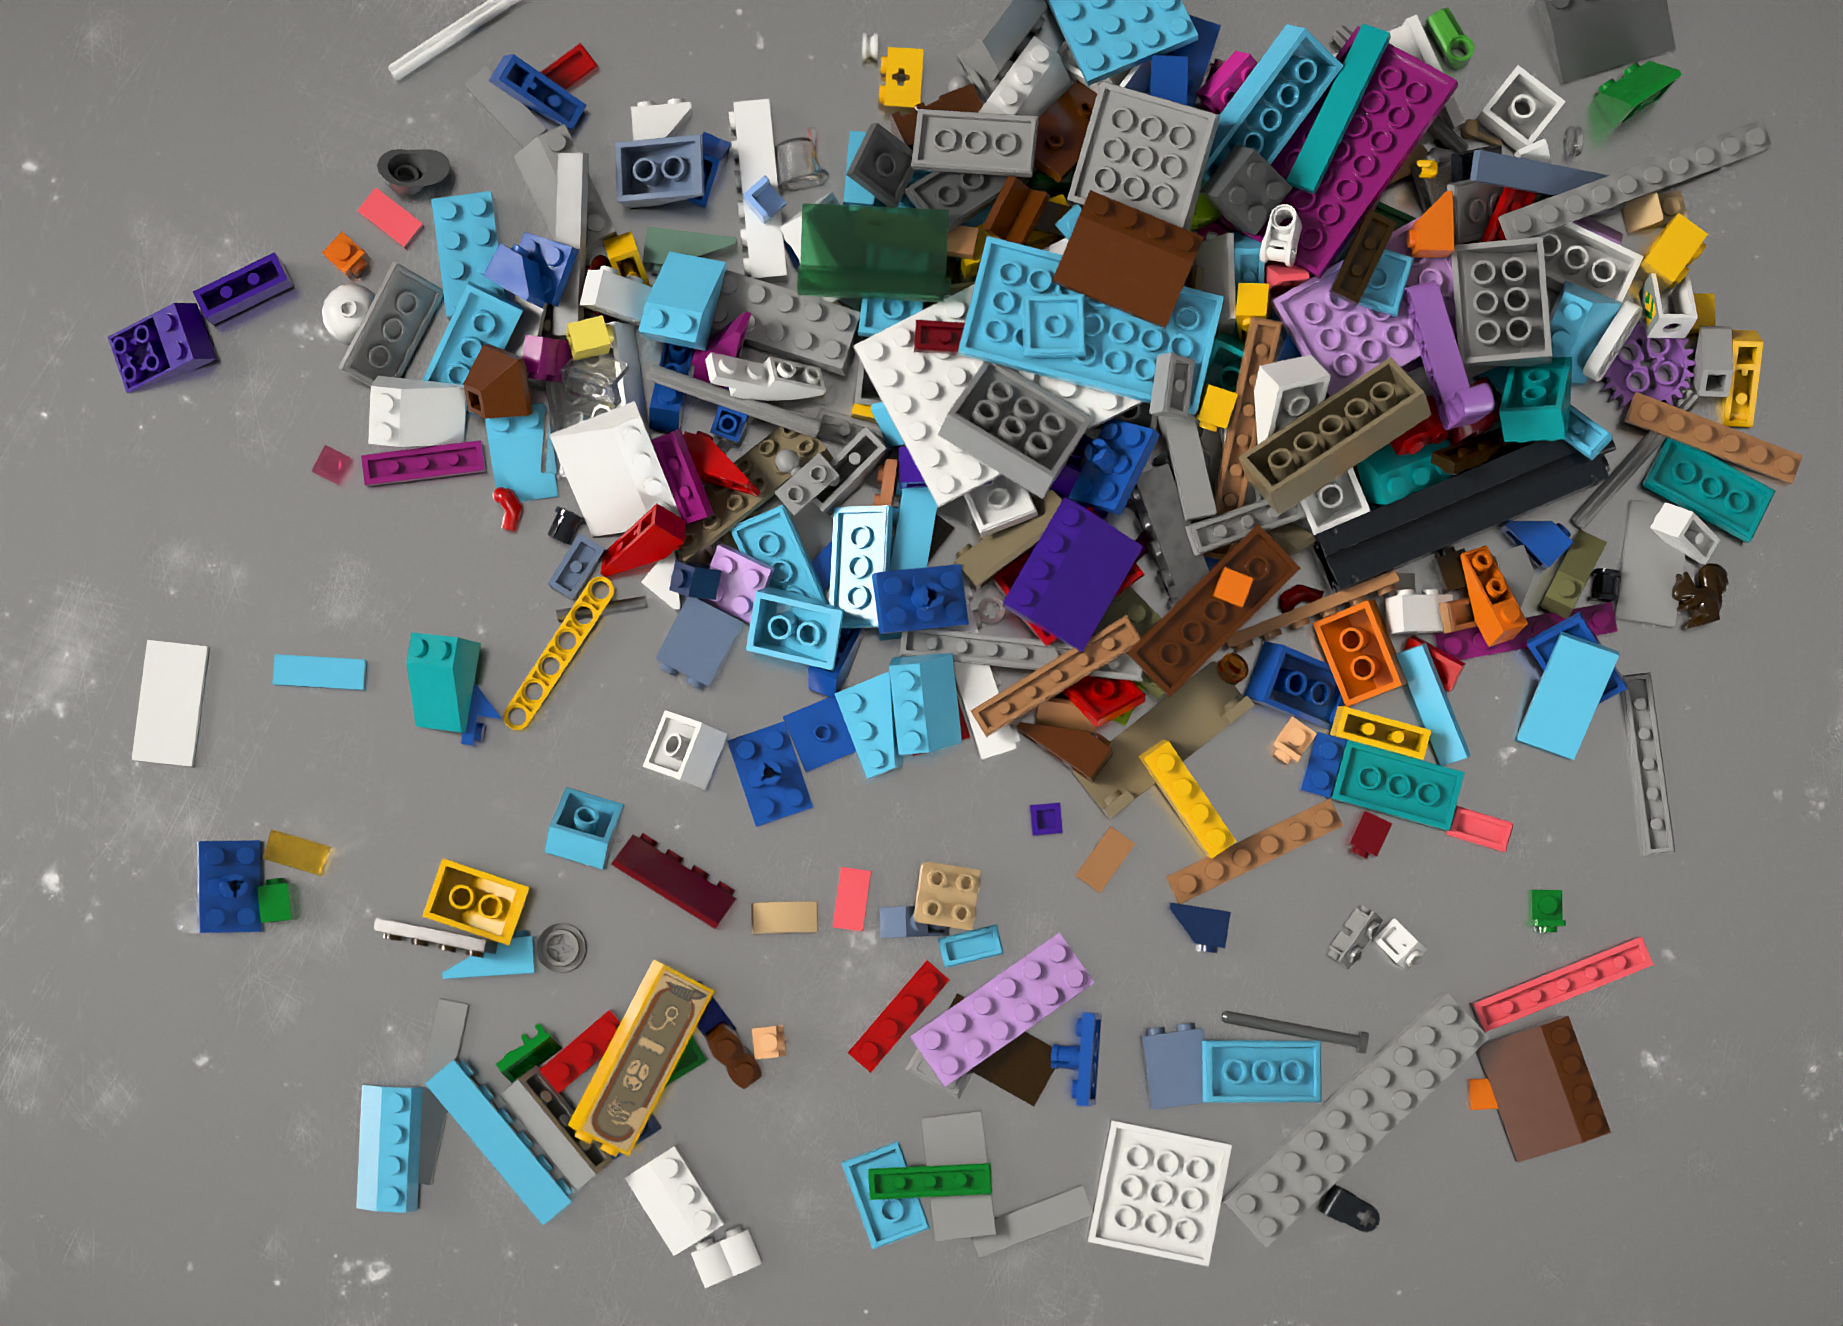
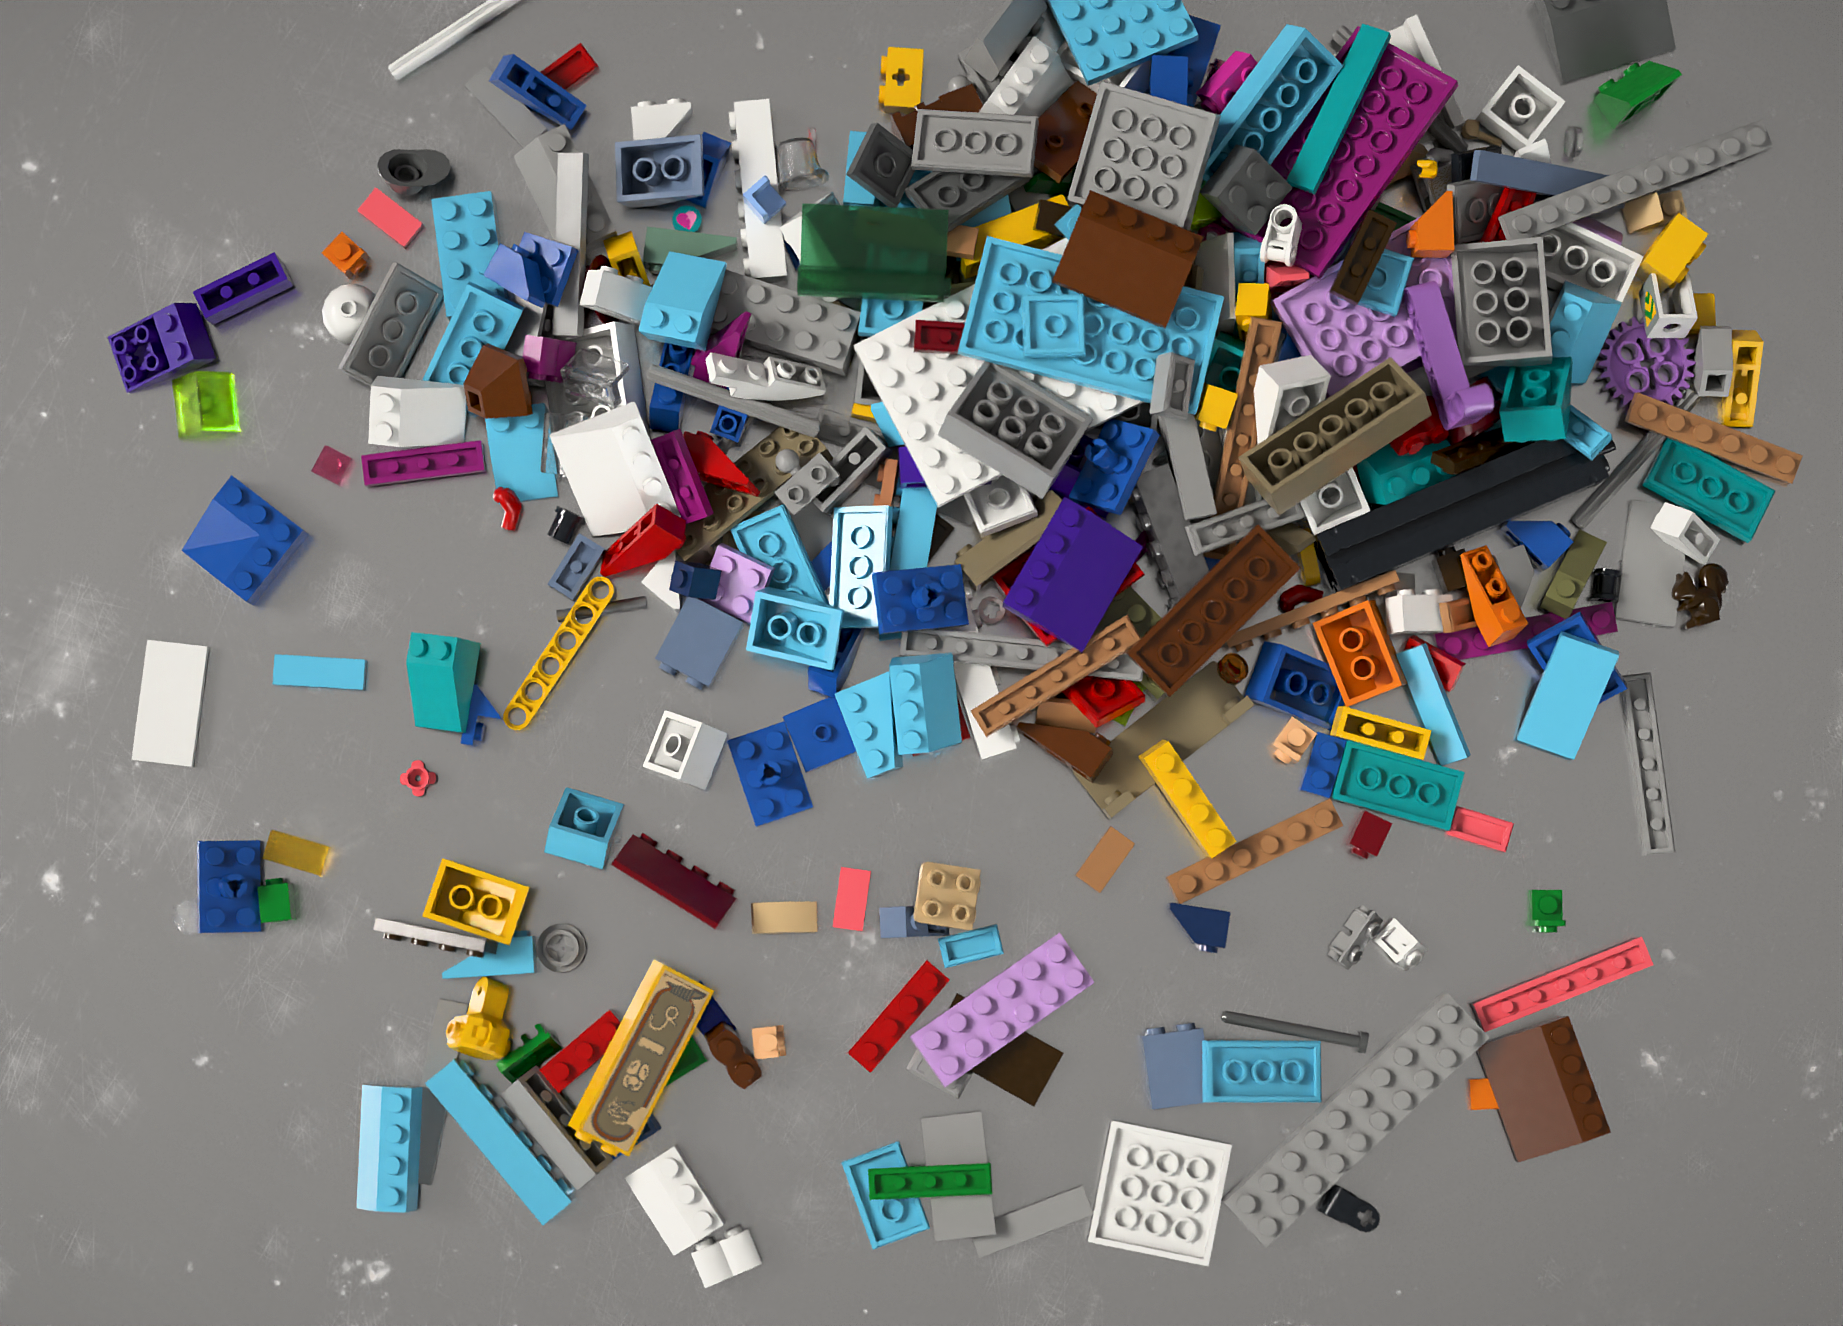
light yellow brick [566,315,614,361] -> none
white bush [862,33,878,60] -> none
reddish brown panel [982,176,1050,246] -> none
dark purple plate [1030,803,1063,836] -> none
blue plate [1051,1012,1102,1106] -> none
orange tile [1213,567,1254,607] -> none
bright green piece [1425,7,1474,70] -> none
white beam [1583,300,1643,382] -> none
none -> clear neon green slope [172,371,239,440]
none -> blue slope [181,475,309,606]
none -> coral plate [400,760,436,797]
none -> yellow piece [446,976,511,1061]
none -> teal tile [672,205,702,233]
none -> yellow beam [1297,528,1321,587]

